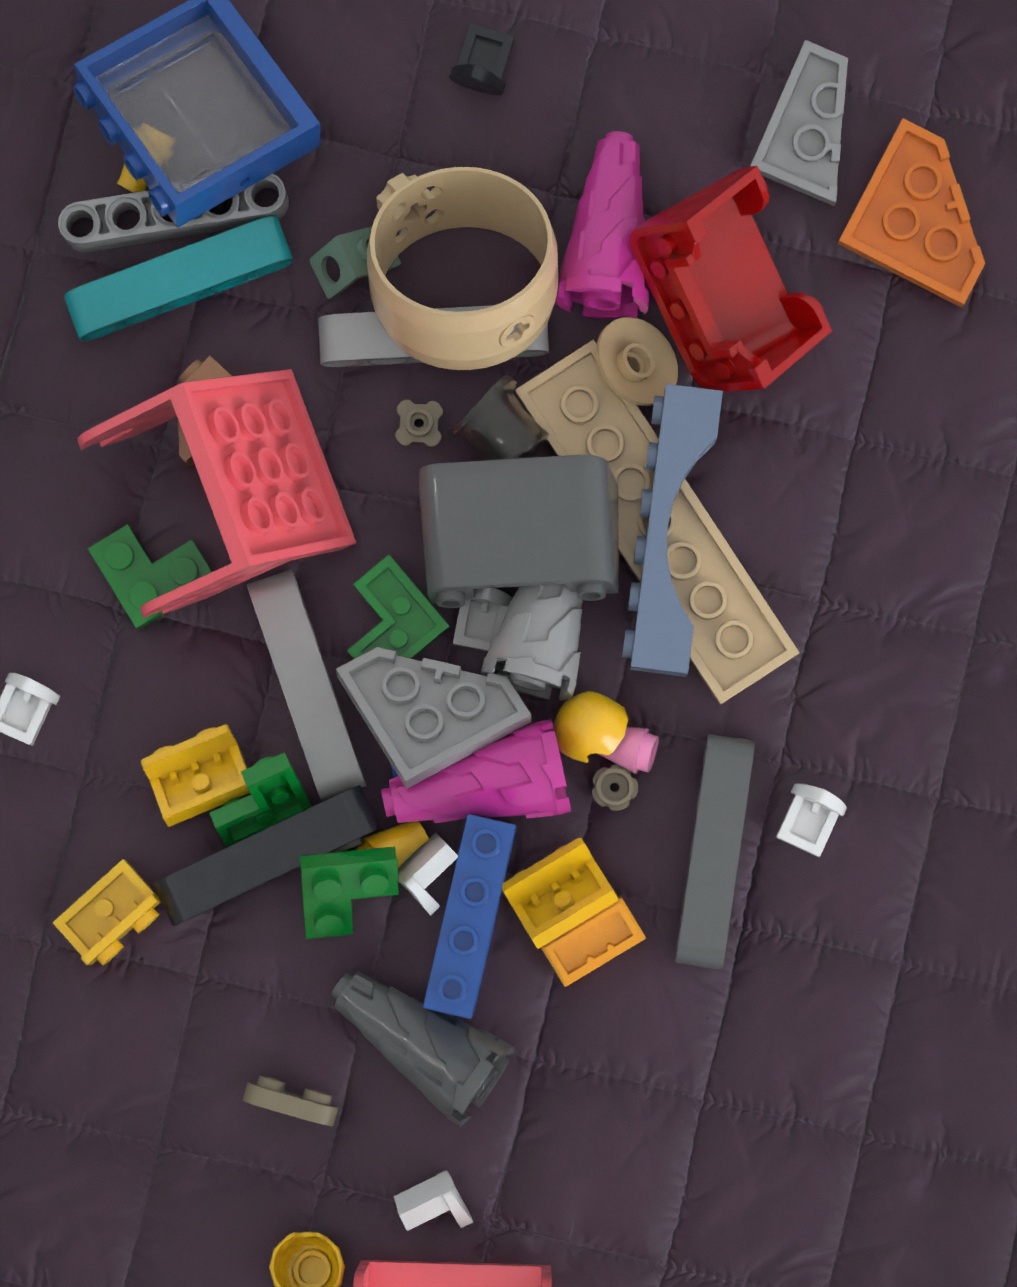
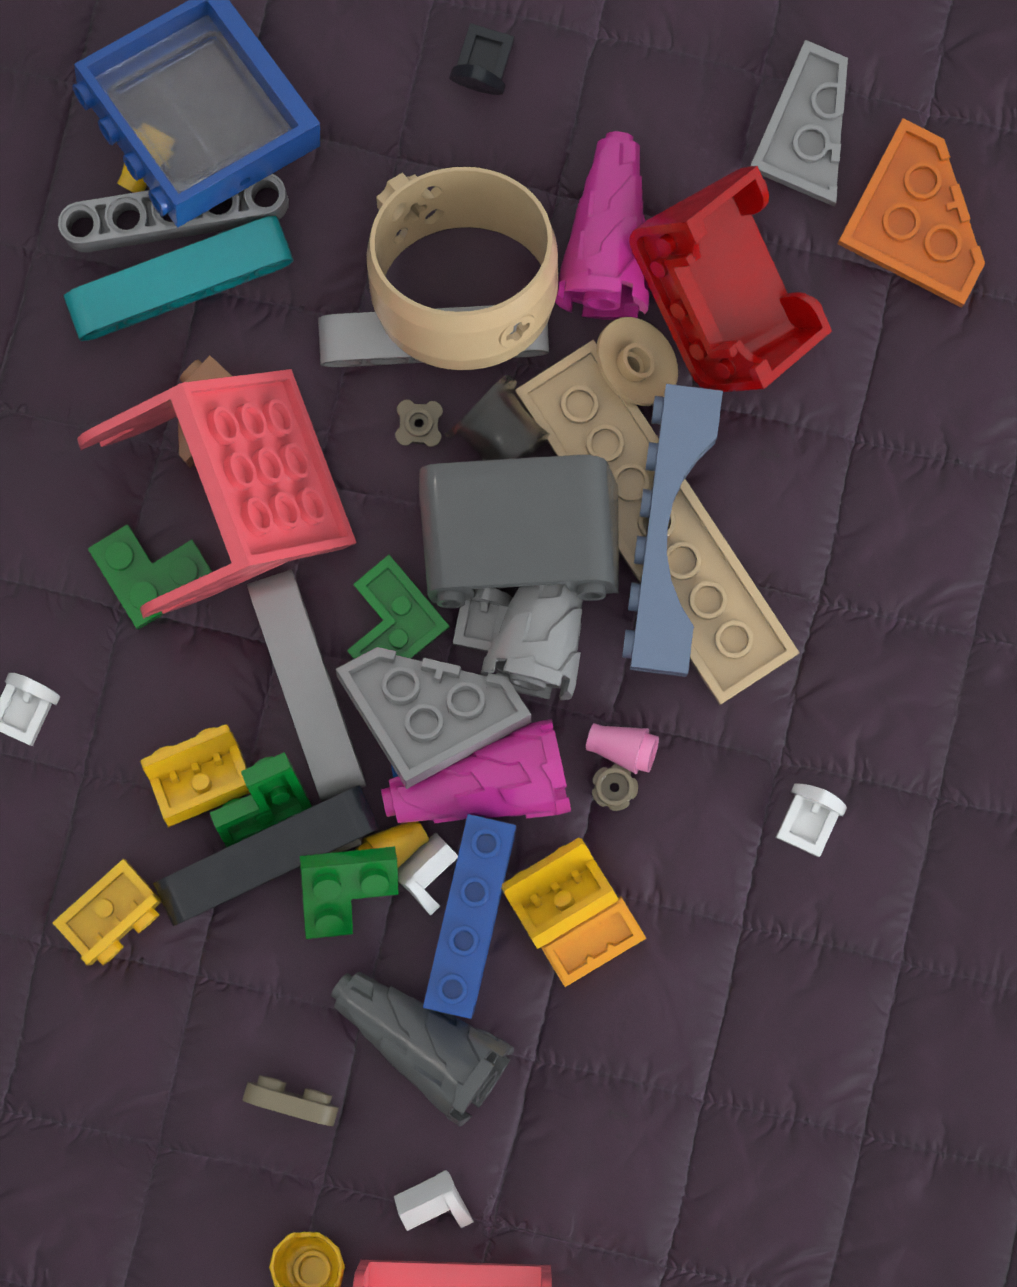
sand green bracket [309,226,401,299] -> none
yellow hair [553,691,628,763] -> none
dark grey beam [674,734,755,970] -> none

